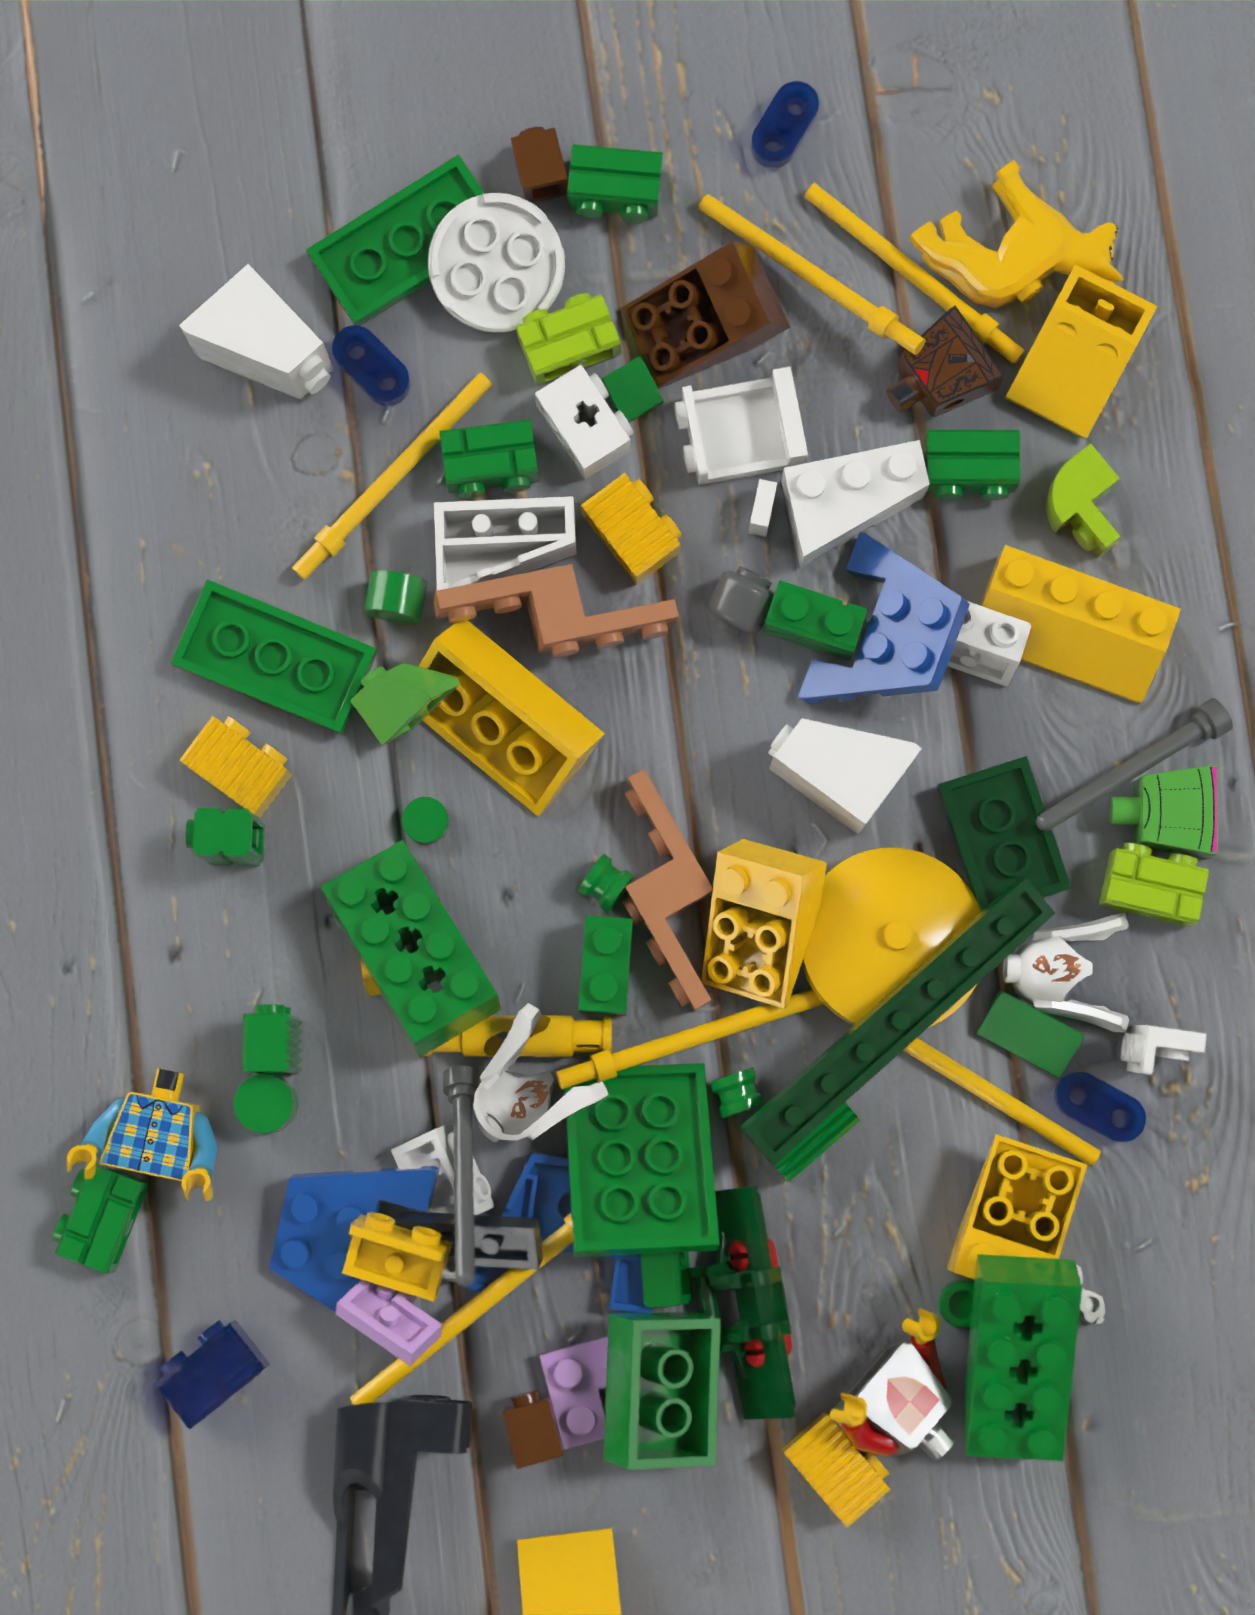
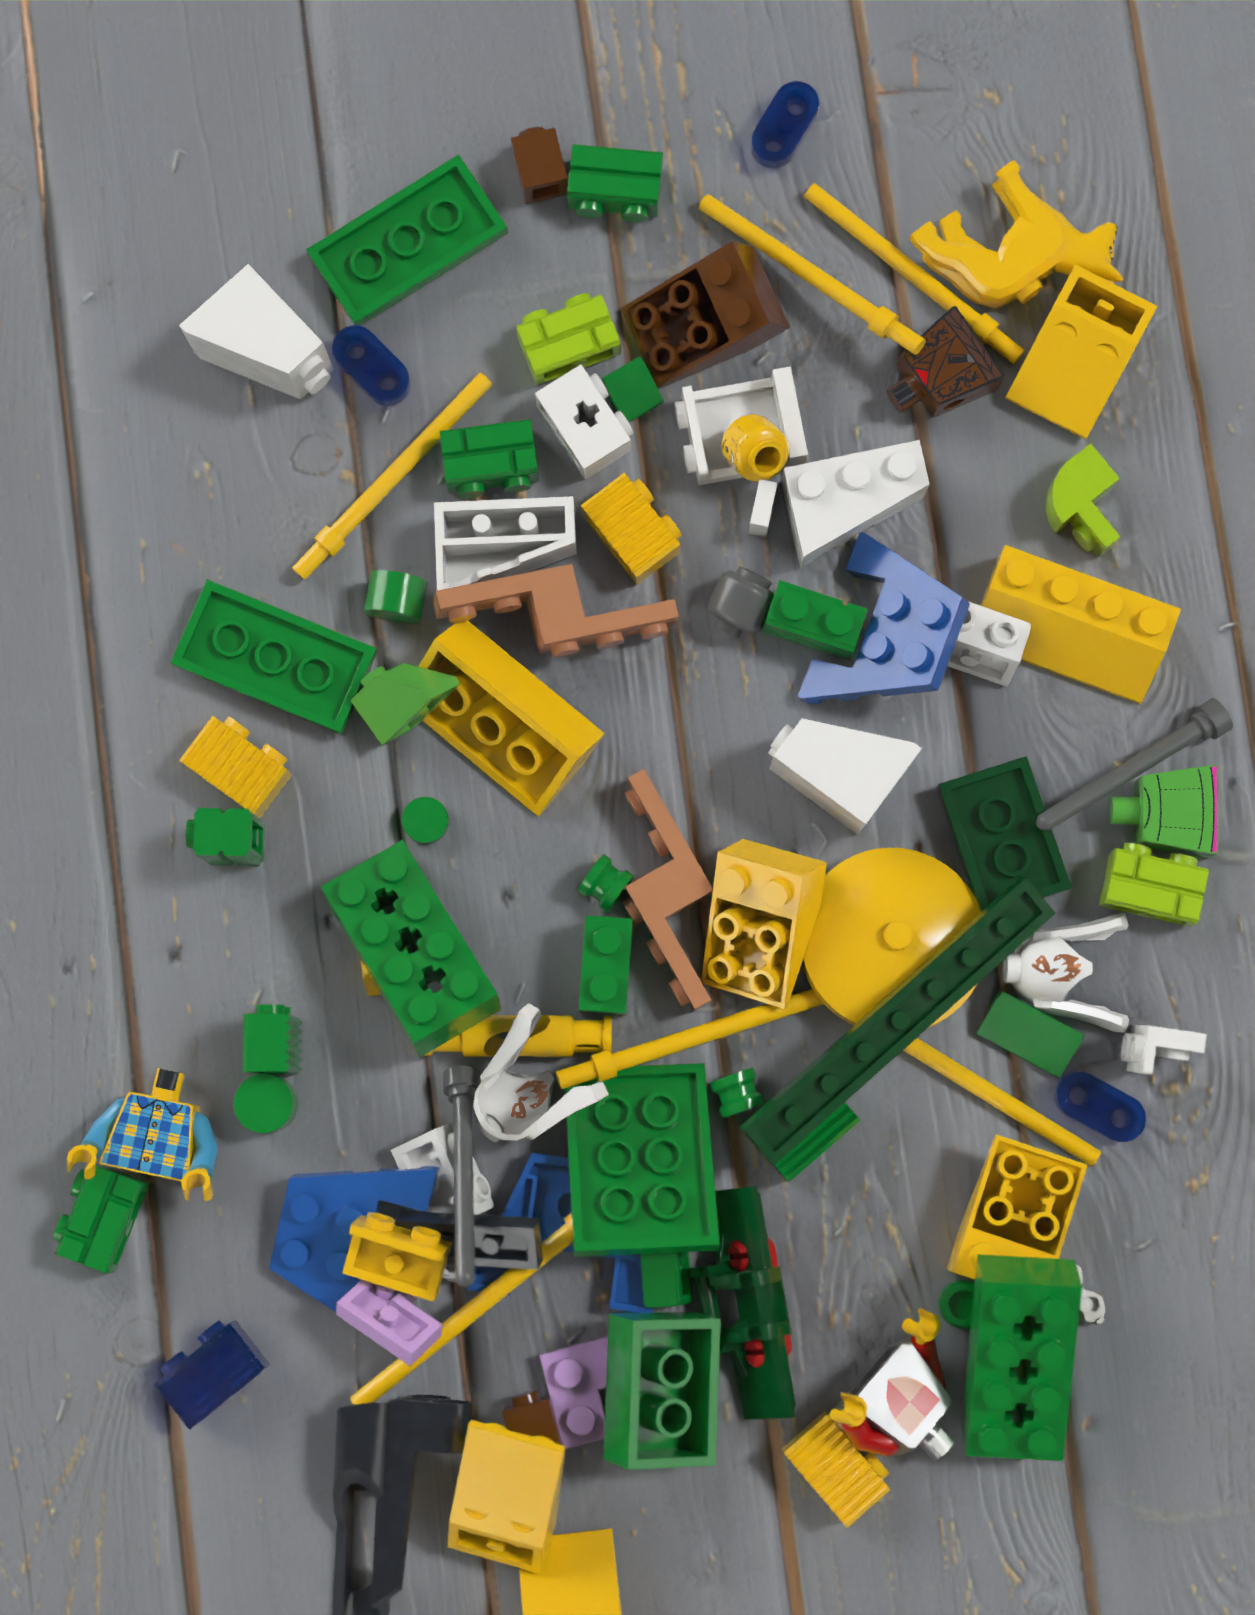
white tile [428,193,565,332] -> none
green brick [923,429,1021,501] -> none
none -> yellow slope [447,1420,566,1574]
none -> yellow head [722,414,789,482]

